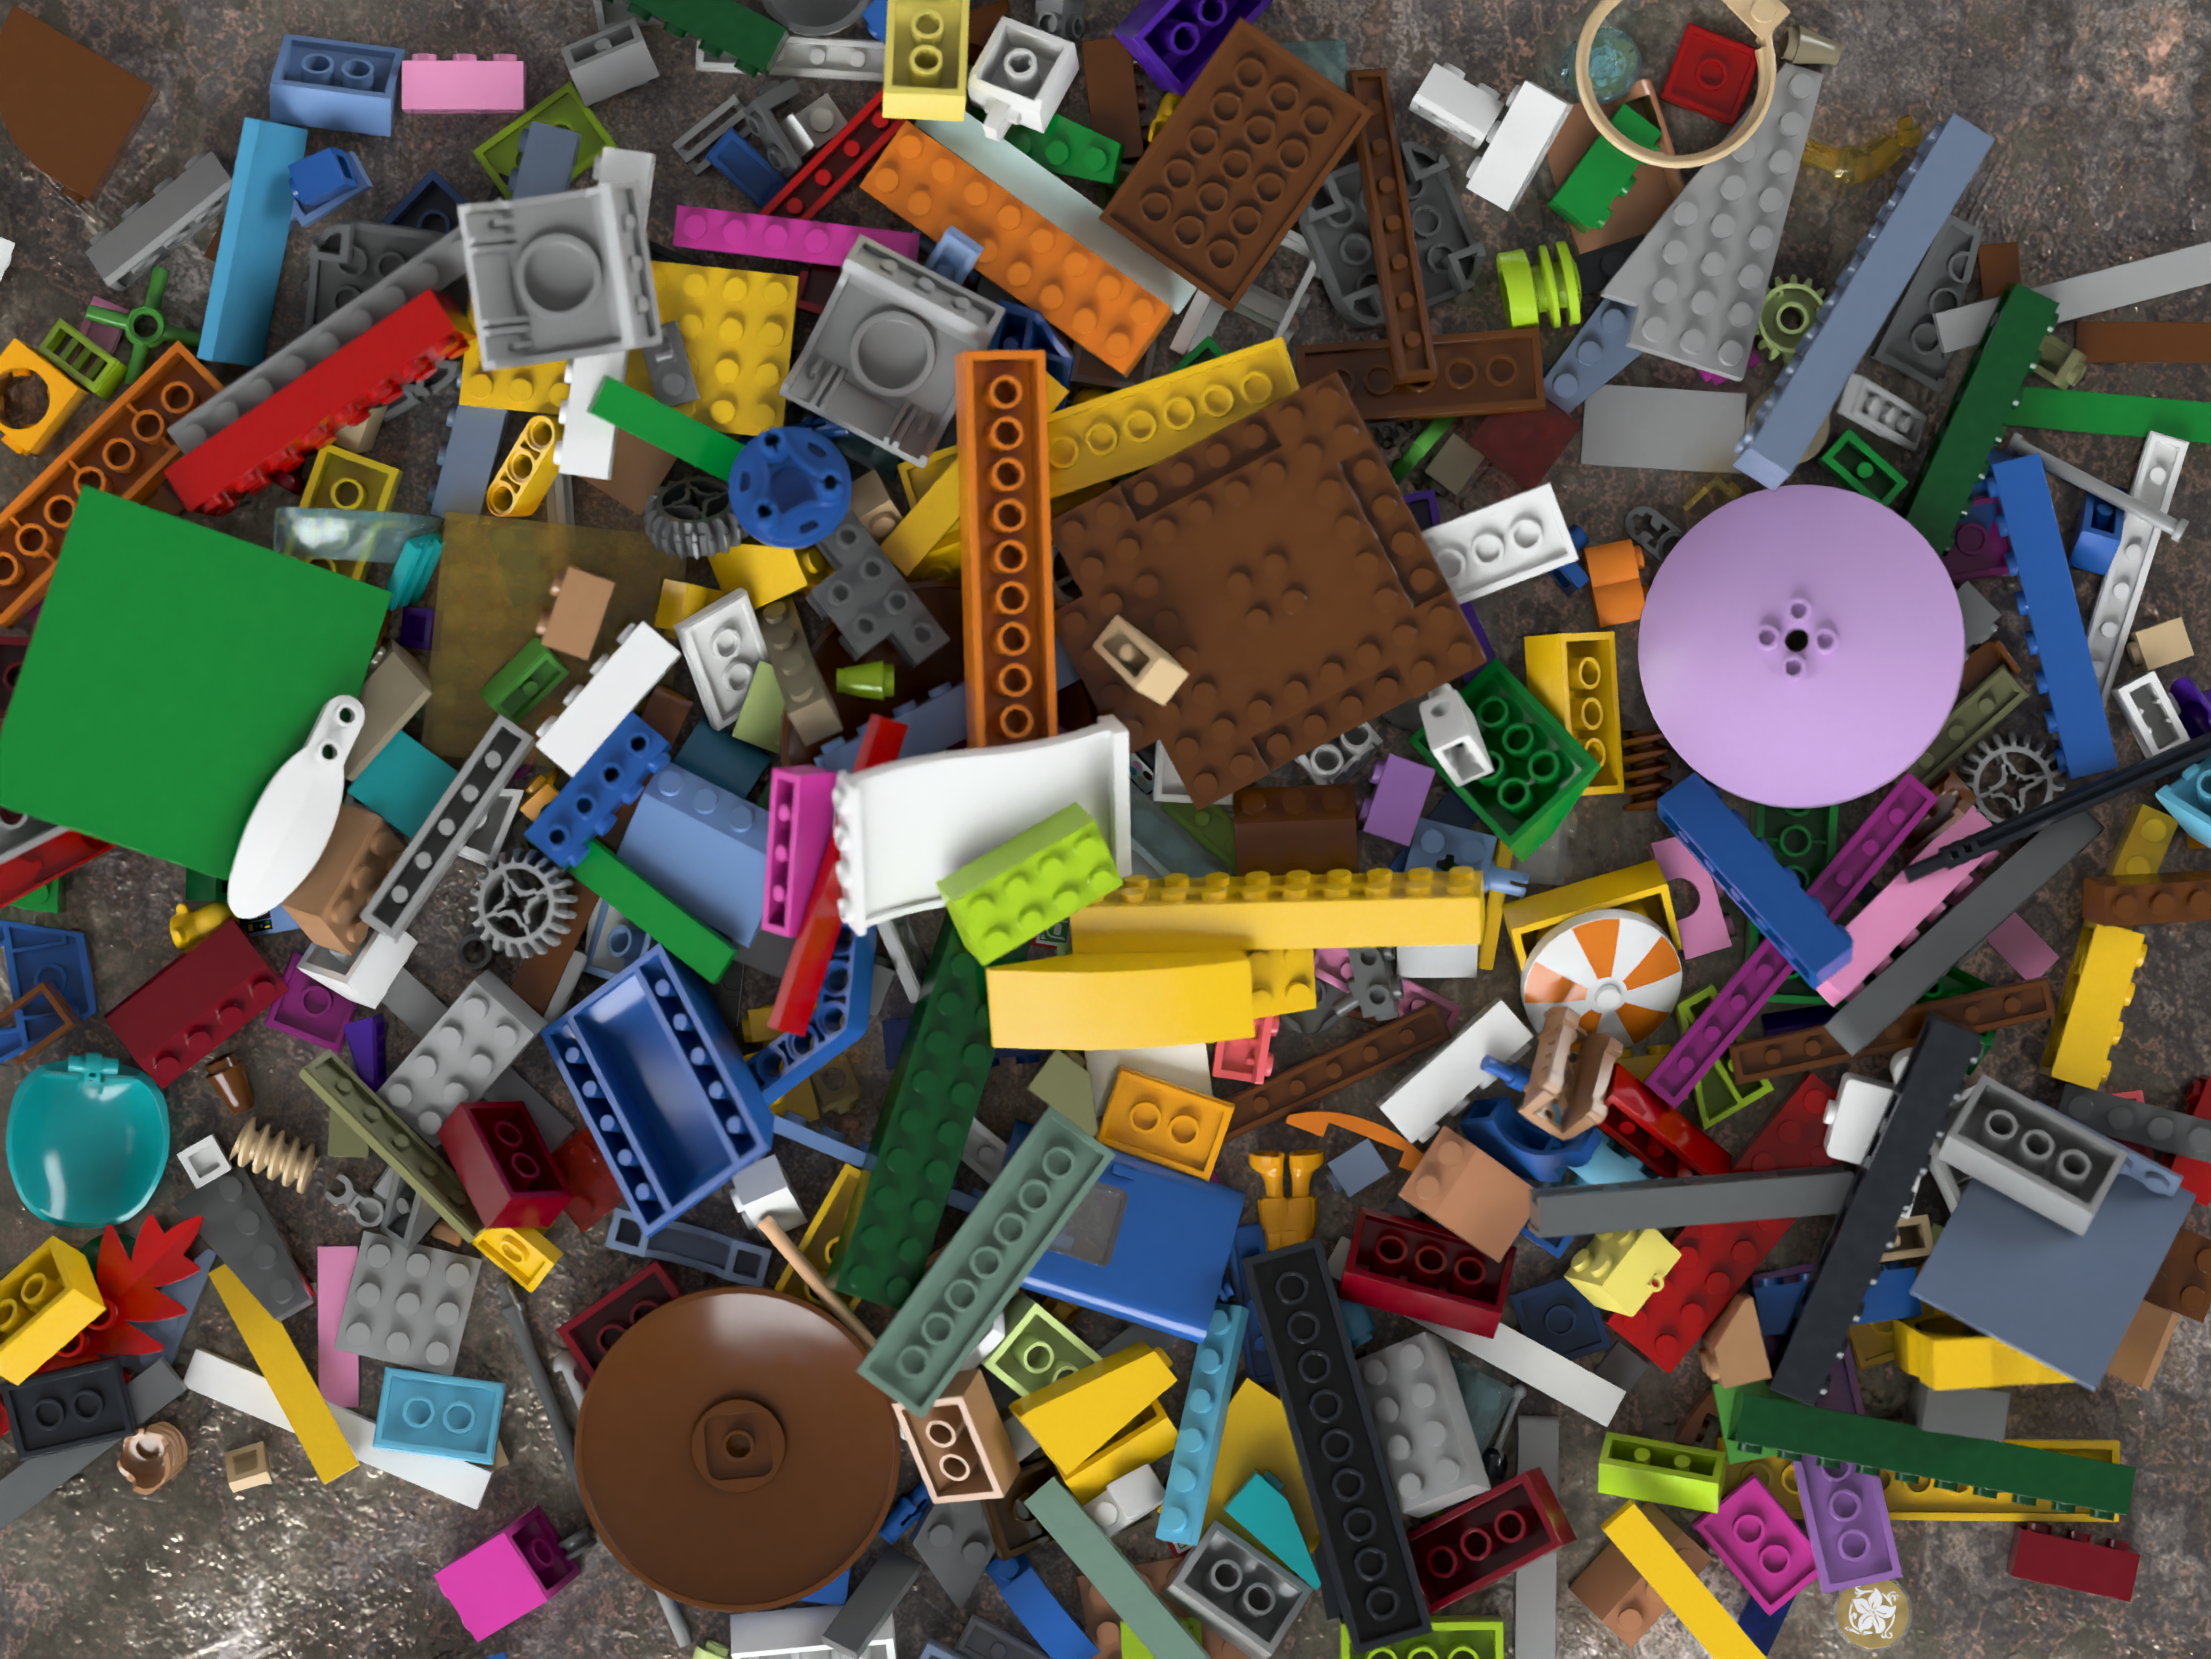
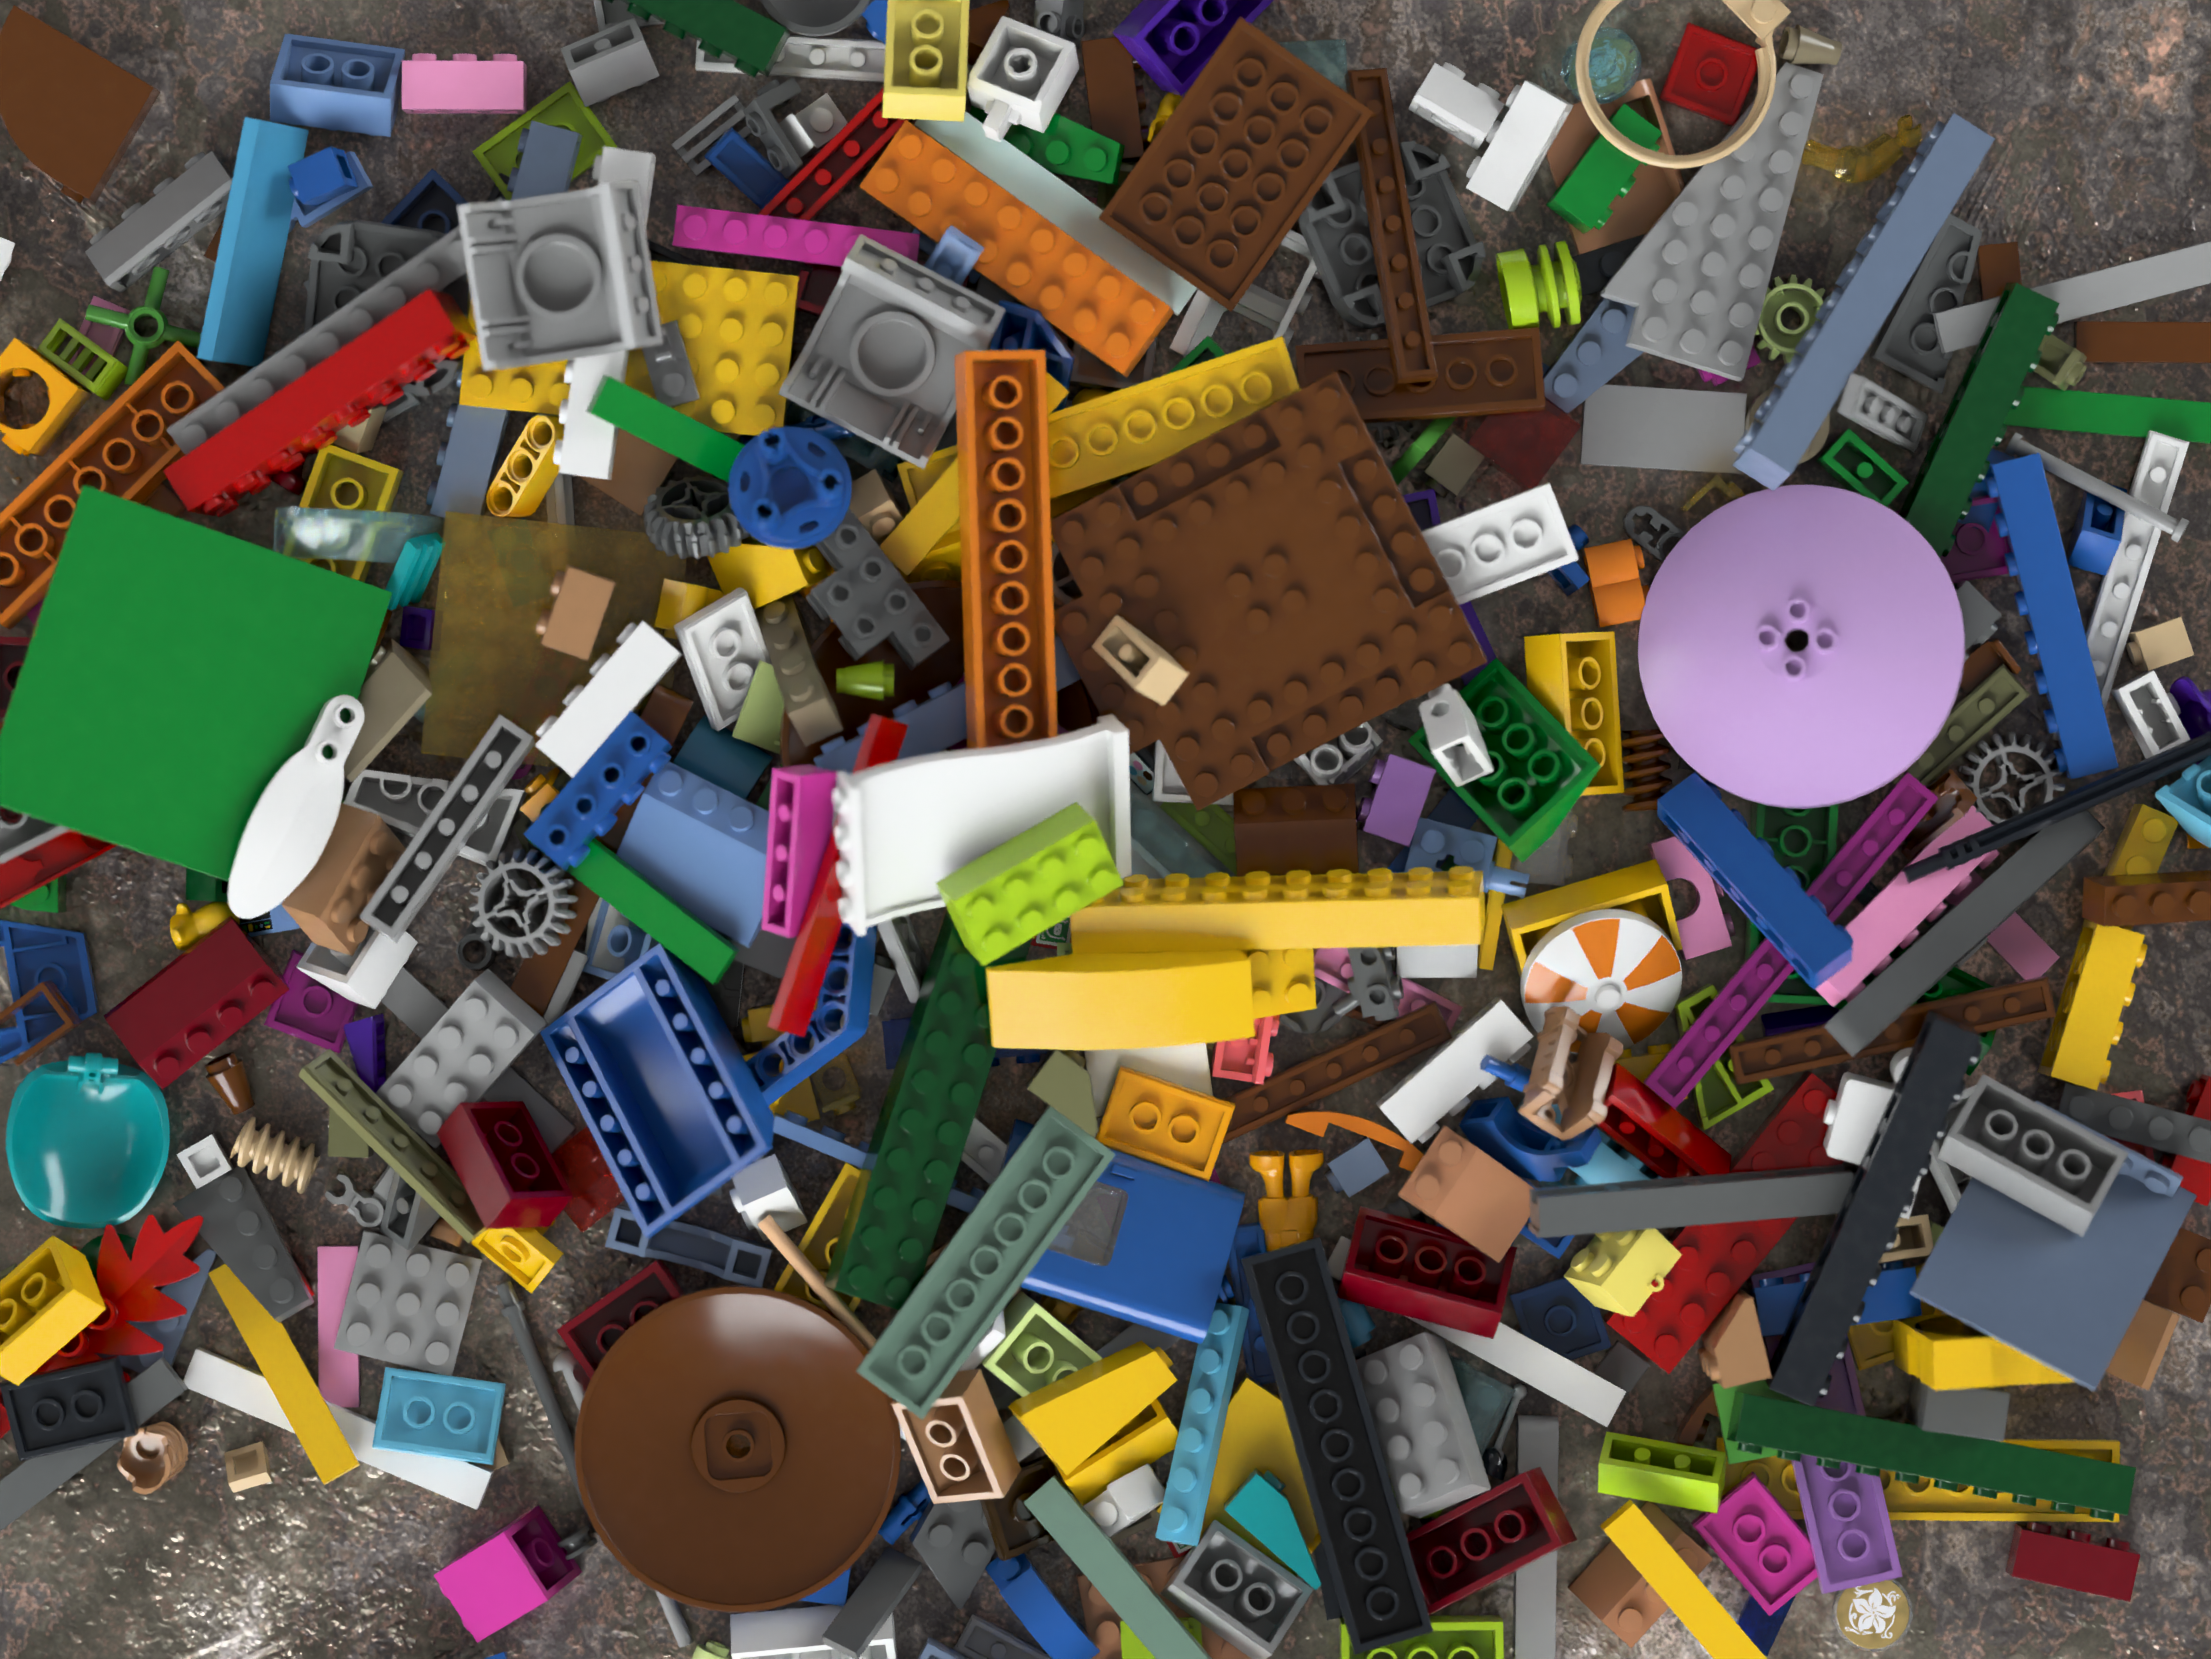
teal tile [347,730,459,840] -> none
bright green slope [479,637,571,725] -> none

